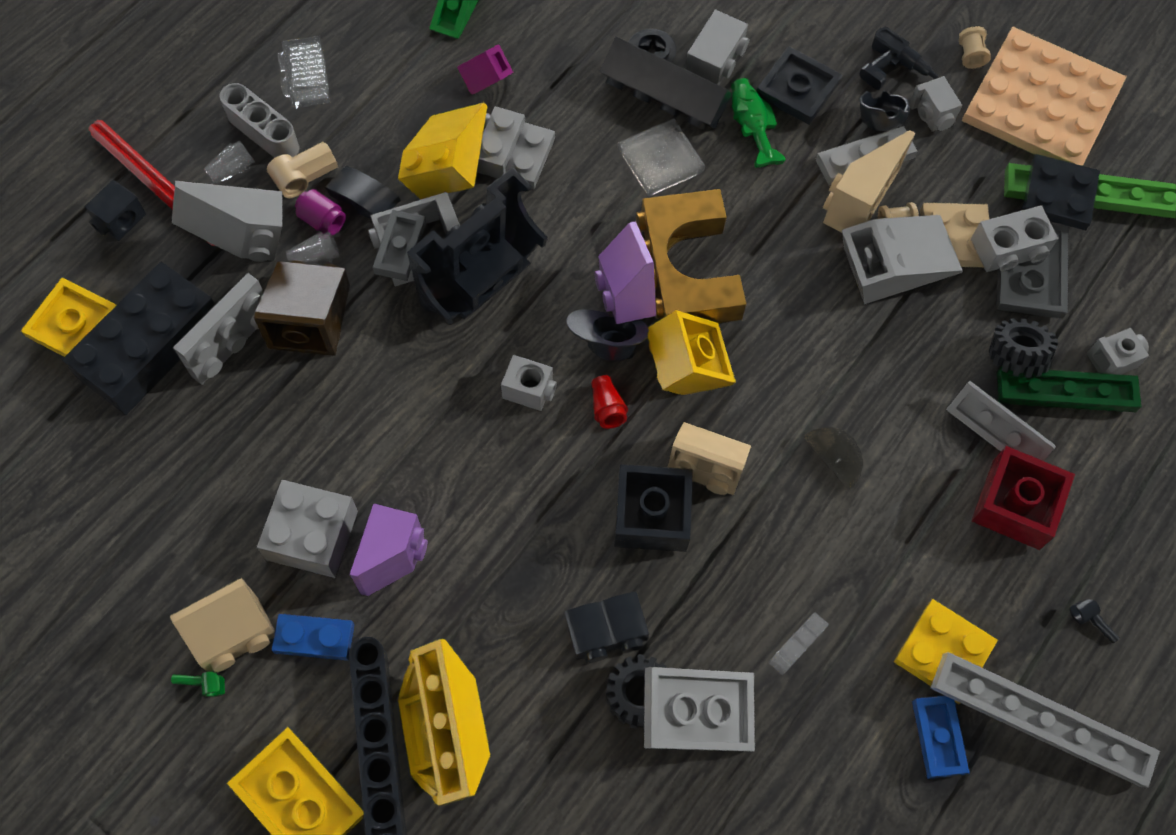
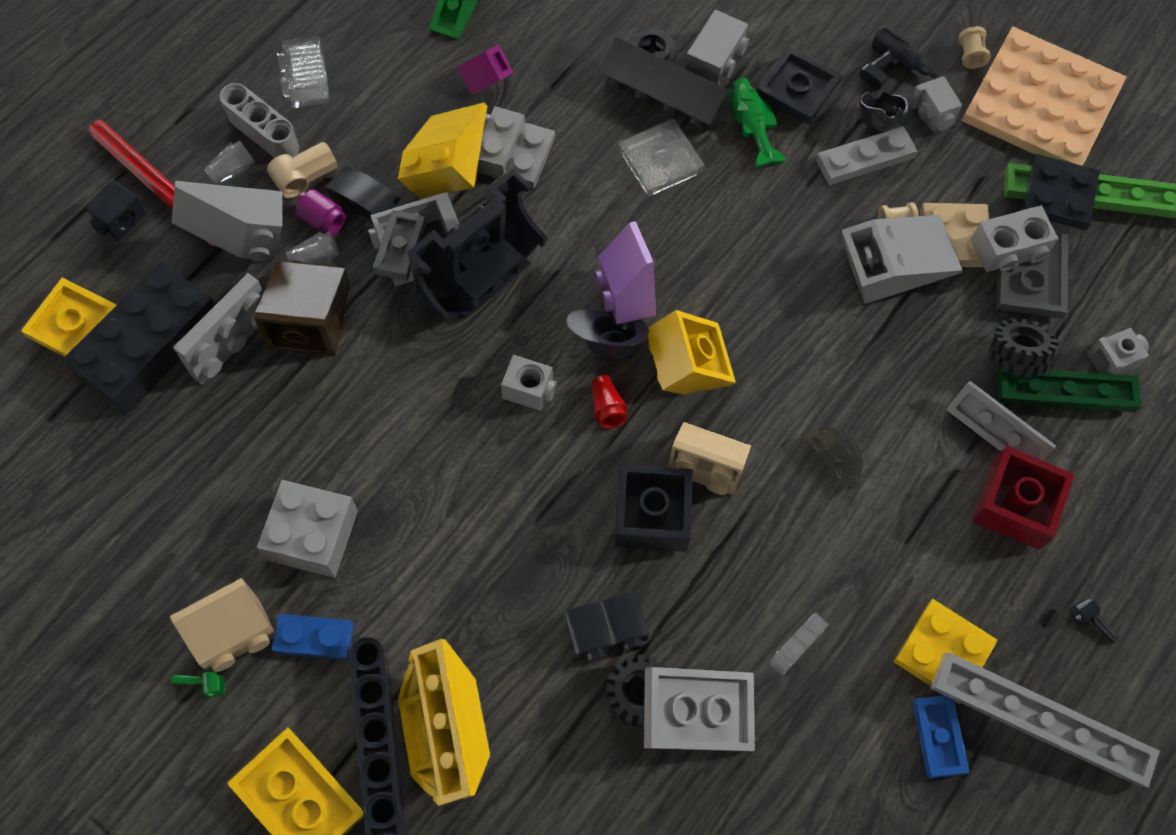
medium lavender slope [350,504,428,596] -> none
pearl gold arch [636,189,747,323] -> none
tan slope [823,130,915,232] -> none

